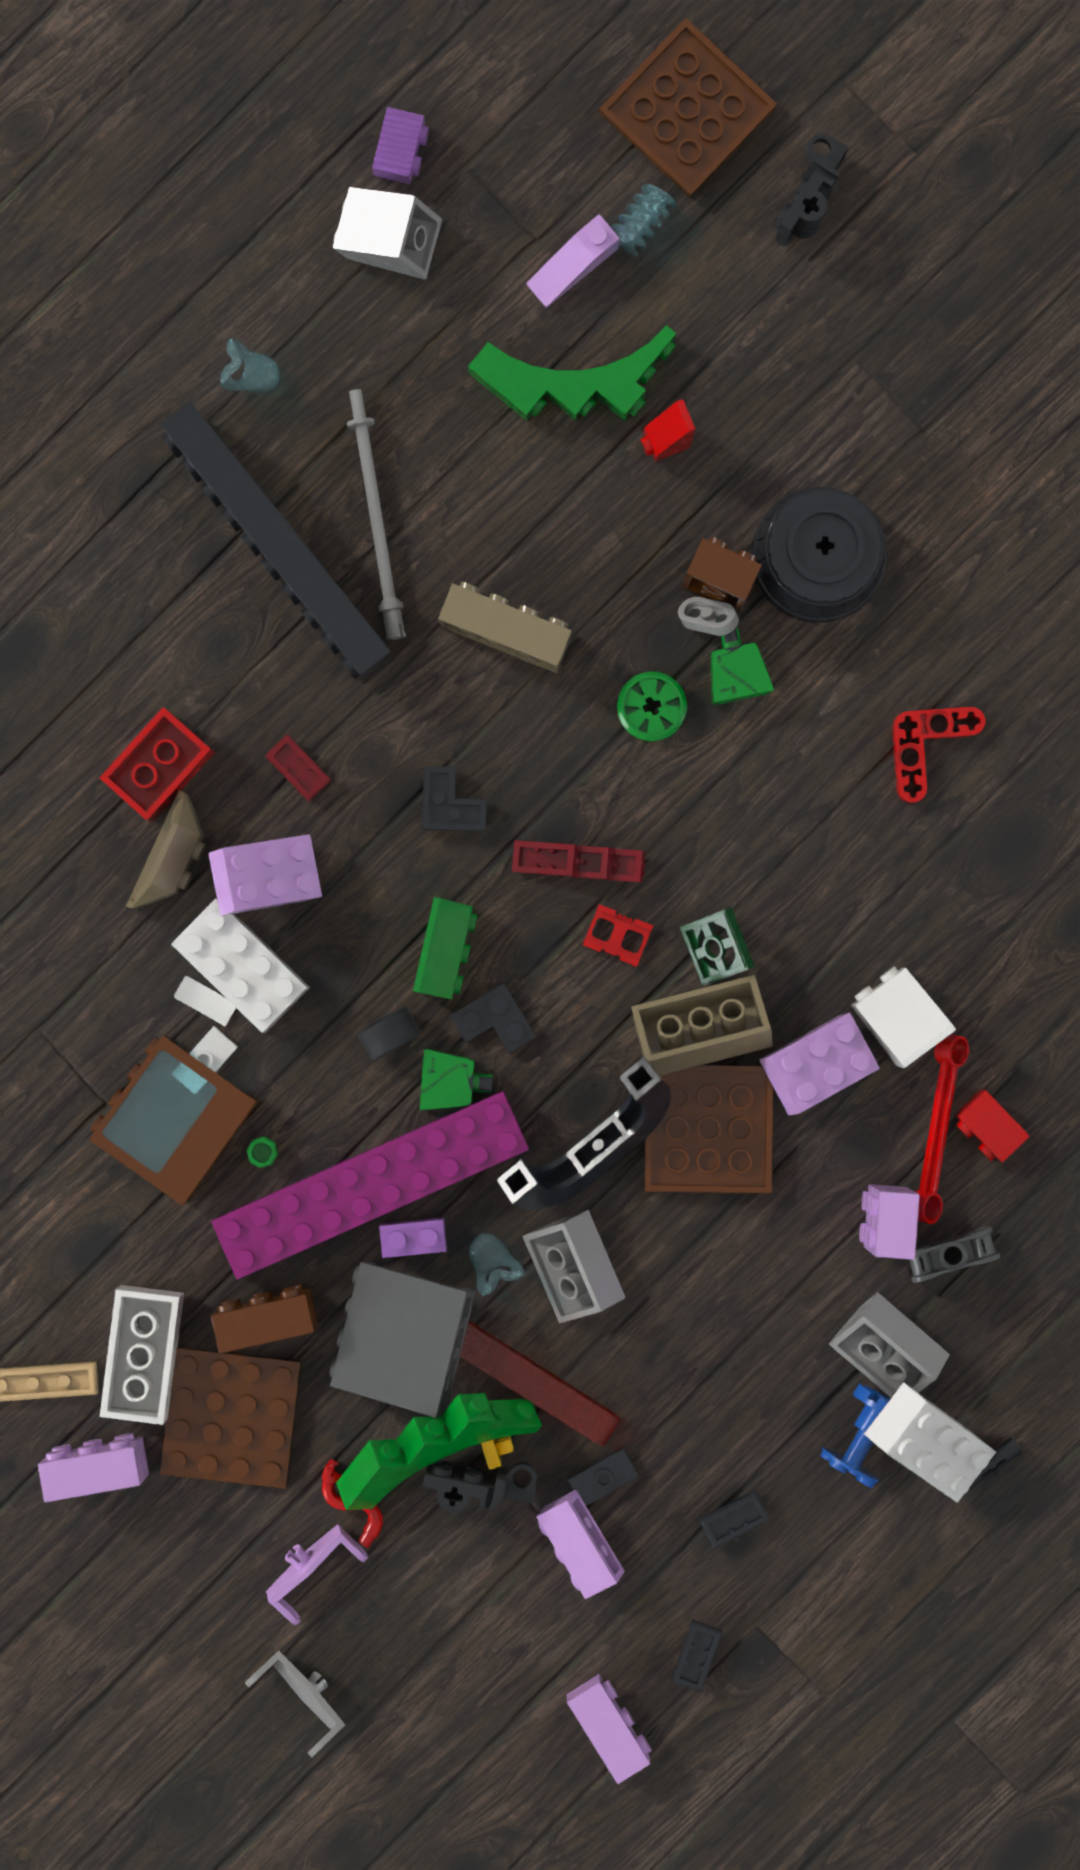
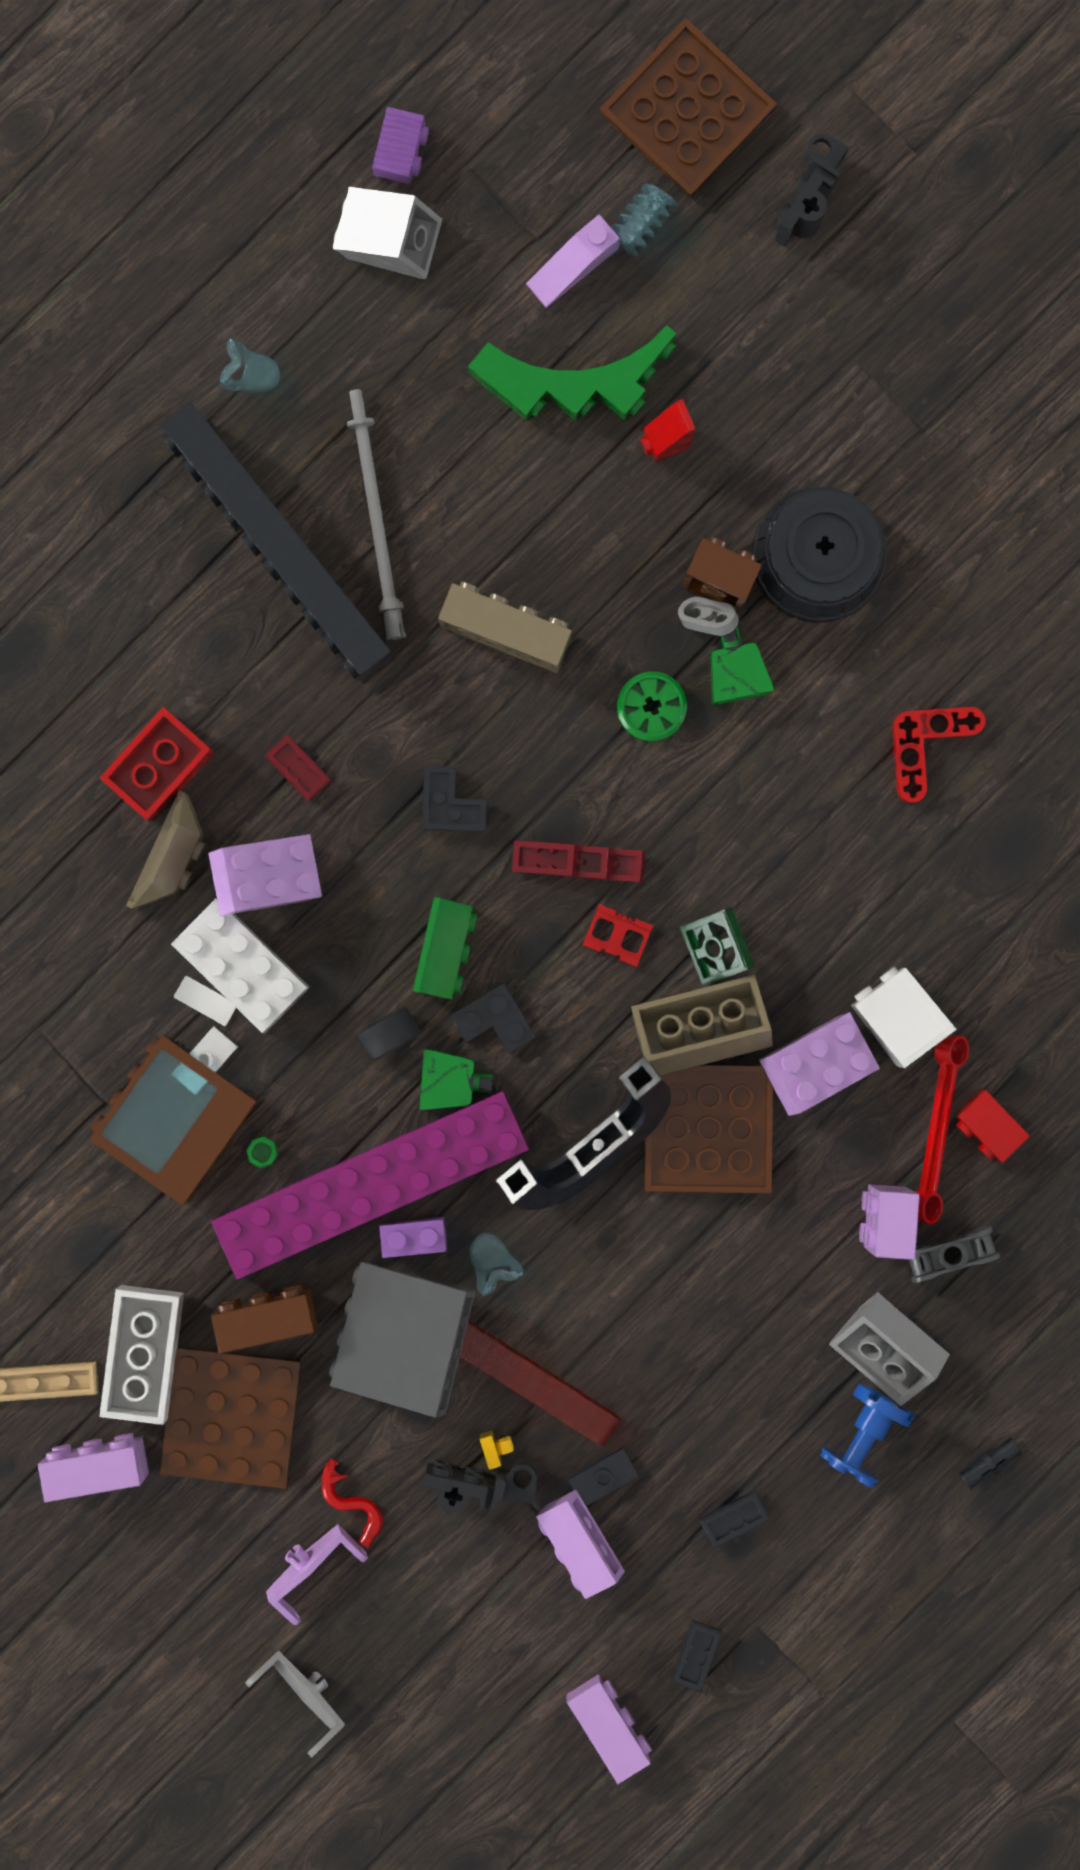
green arch [336,1393,542,1510] -> none
light grey slope [522,1210,626,1324] -> none
white brick [864,1382,996,1503] -> none

